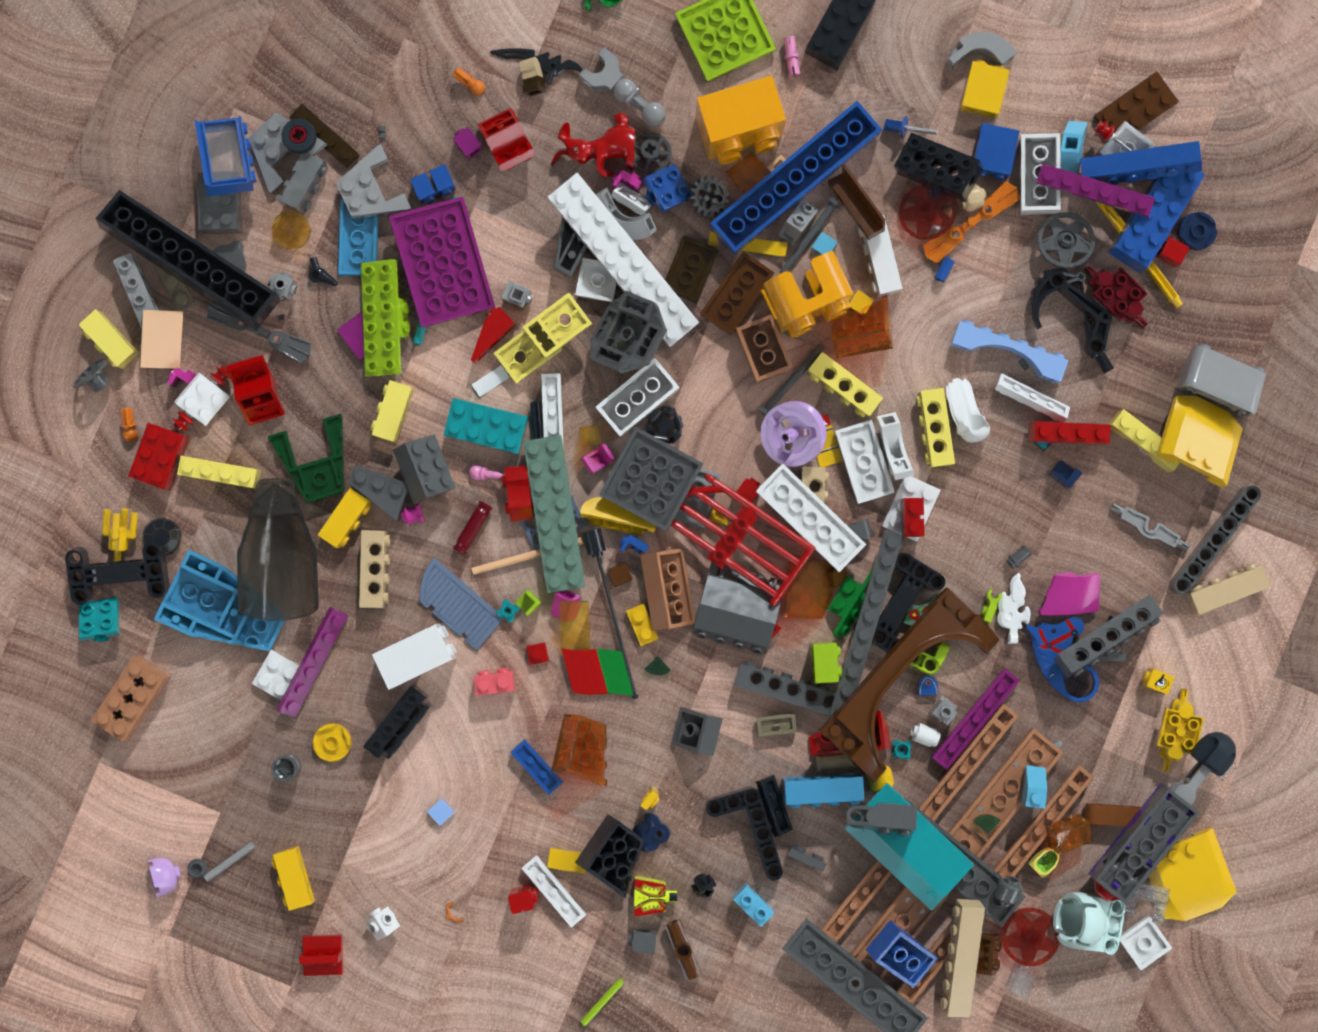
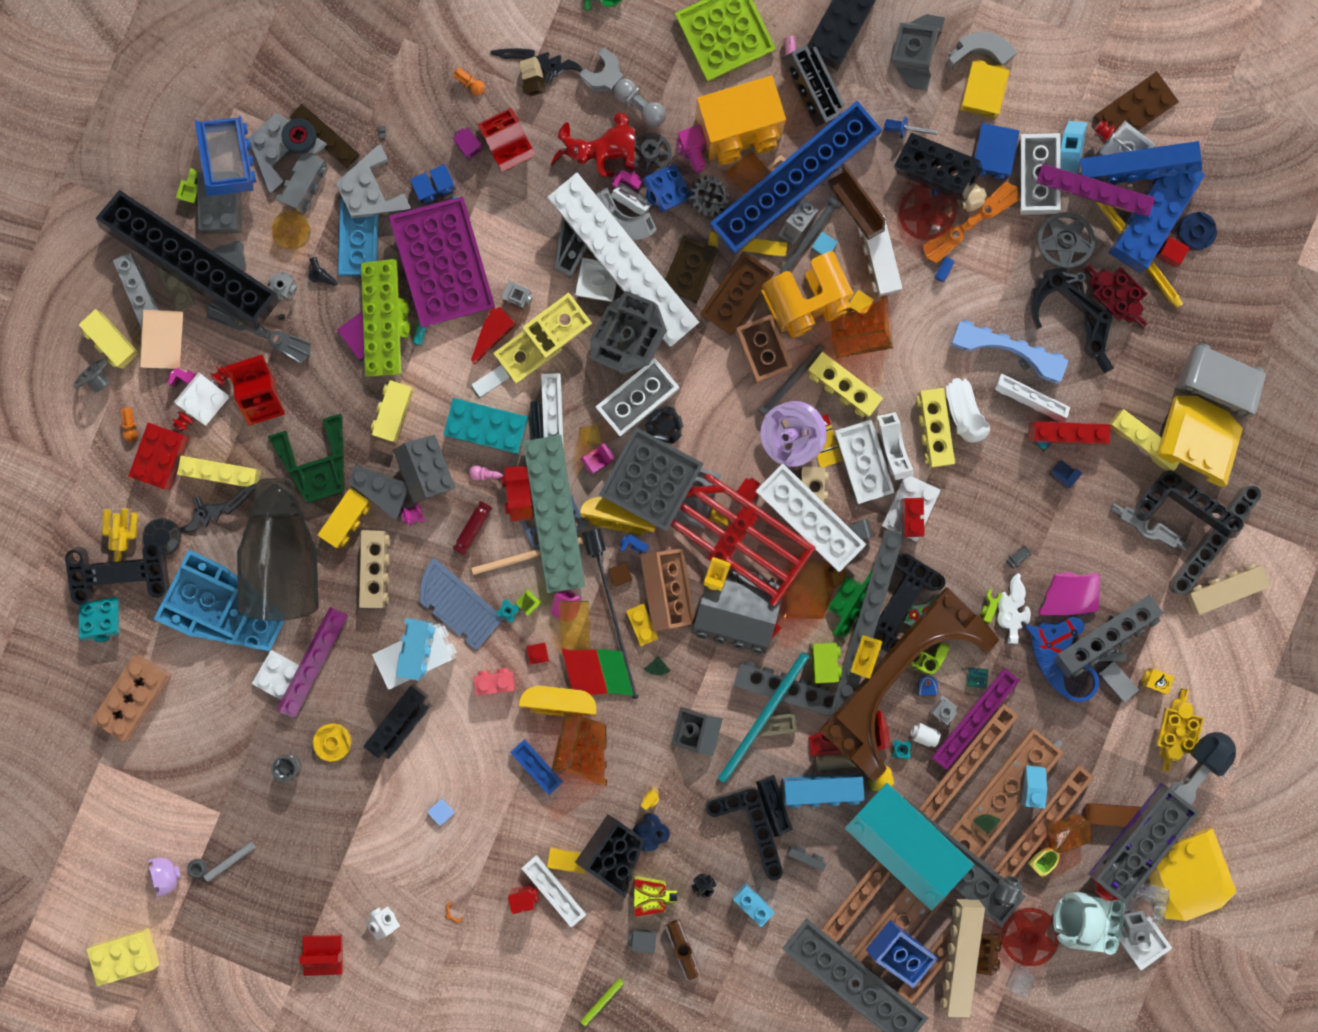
yellow brick [272,845,315,911] -> none
dark grey brick [846,803,917,836] -> none
none -> light yellow brick [86,928,160,986]
none -> lime plate [176,169,199,205]
none -> black piece [180,484,257,532]
none -> medium azure wedge [396,618,436,681]
none -> yellow brick [519,686,596,718]
none -> dark pink brick [676,124,706,174]
none -> yellow bracket [703,557,731,591]
none -> teal piece [718,652,810,783]
none -> black brick [782,45,845,127]
none -> yellow plate [850,635,882,679]
none -> dark grey piece [891,14,945,91]
none -> tile [967,667,989,689]
none -> light grey tile [1098,661,1139,703]
none -> light grey brick [1122,911,1152,945]
none -> black beam [1135,470,1244,538]

